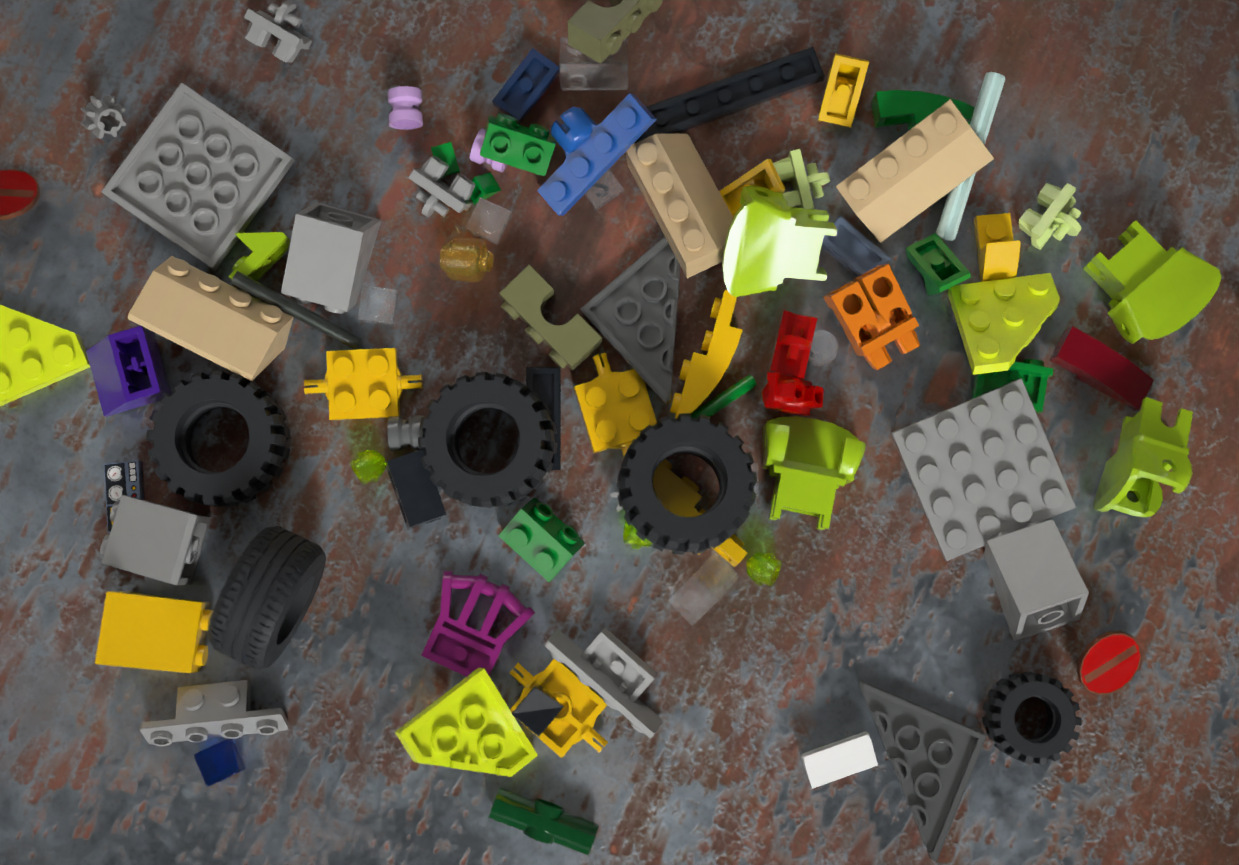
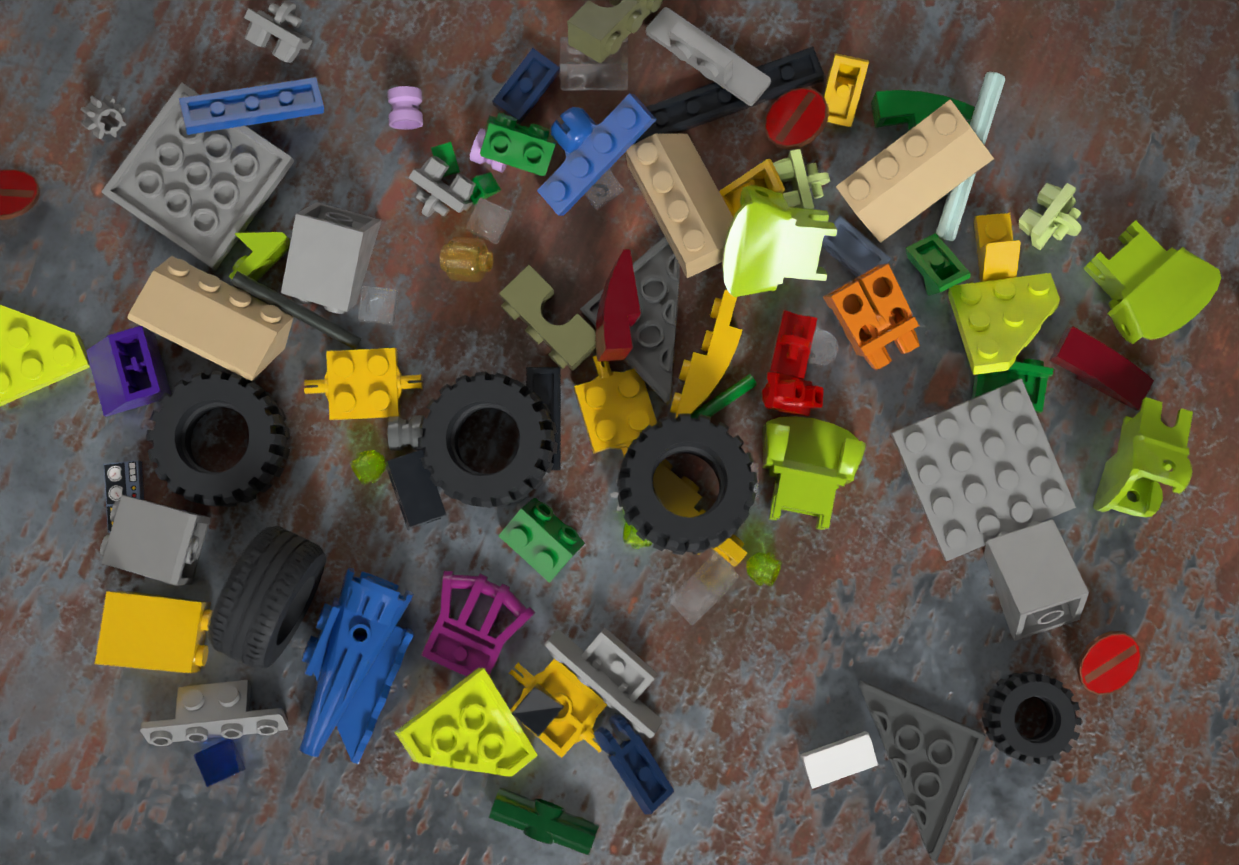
none -> blue plate [179,77,324,135]
none -> blue piece [299,568,414,764]
none -> dark blue hinge [594,713,674,814]
none -> dark red slope [595,249,641,362]
none -> light grey bracket [646,7,771,106]
none -> red piece [764,87,829,150]

